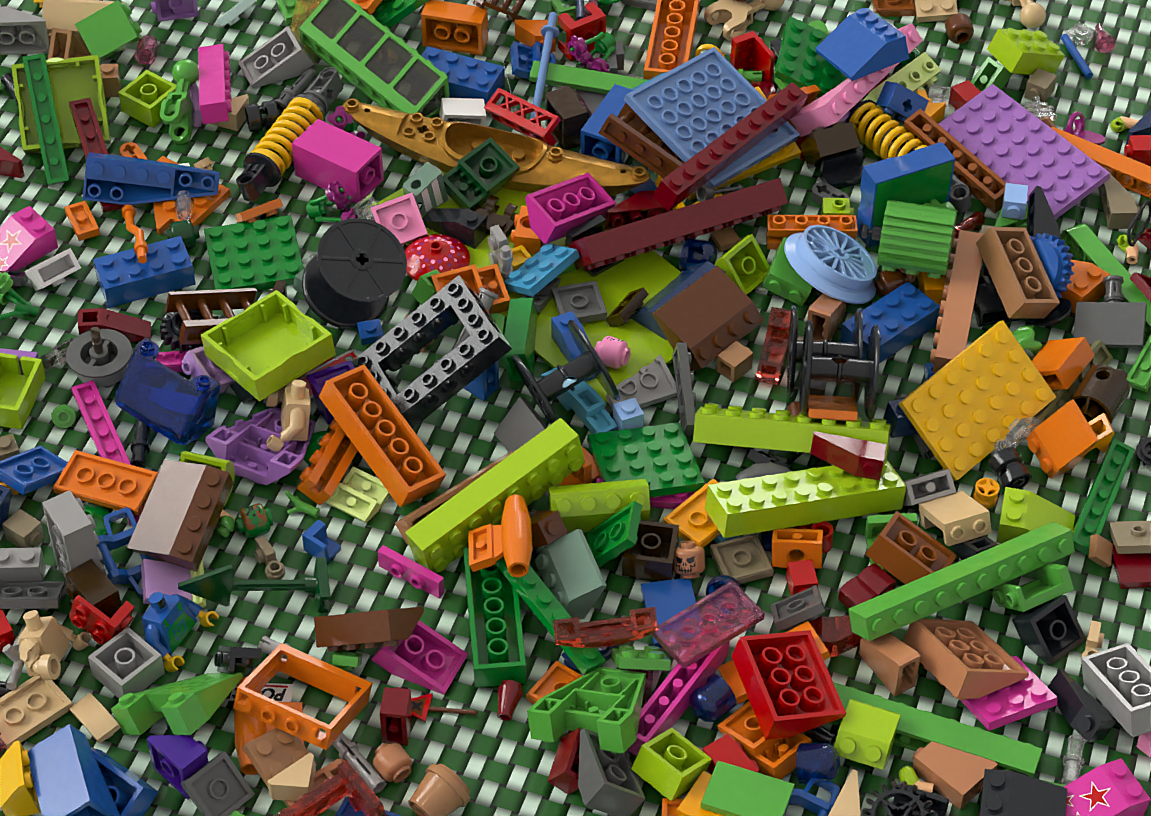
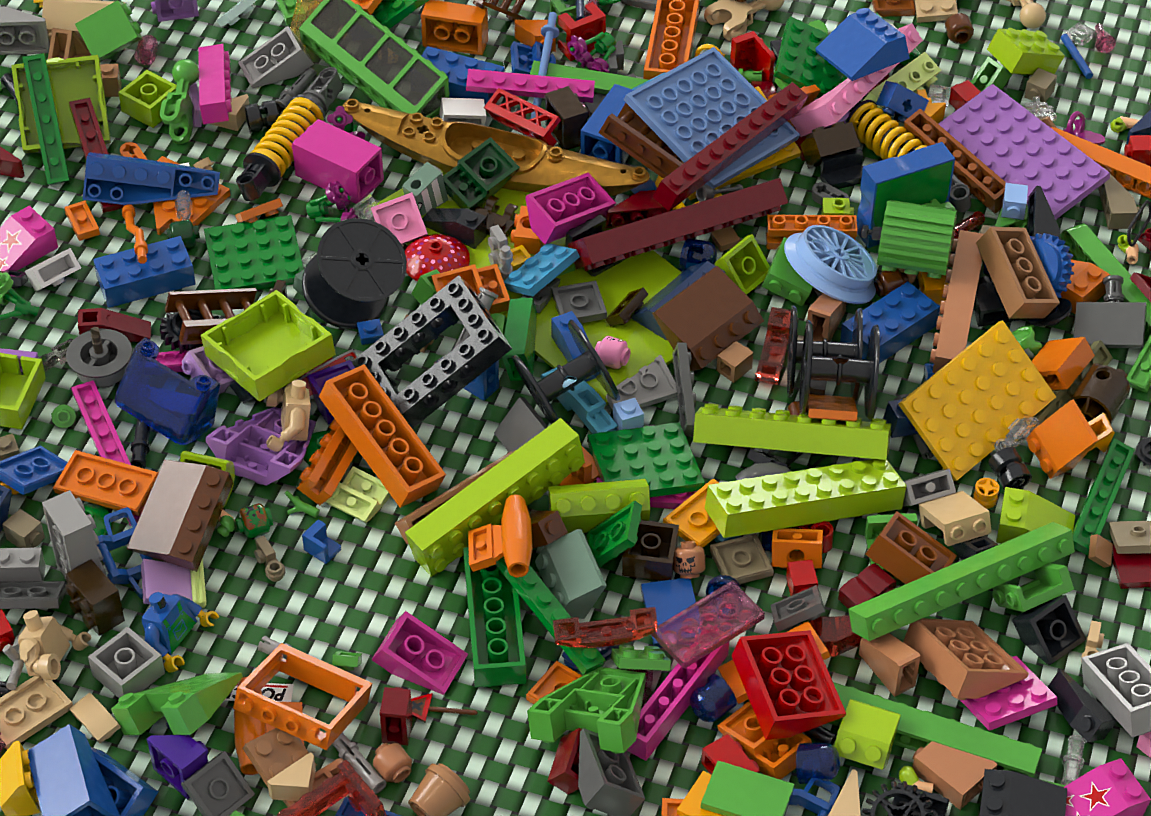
red bracket [69,595,134,645] -> none
dark green piece [178,557,331,612] -> none
black bracket [214,646,261,673] -> none
reddish brown slope [314,606,424,652] -> none
dark pink plate [378,545,444,599] -> none
dark red cone [497,680,523,721] -> none
lime brick [631,728,712,801] -> none
dark red slope [810,431,887,481] -> none
none -> dark pink plate [466,69,595,103]

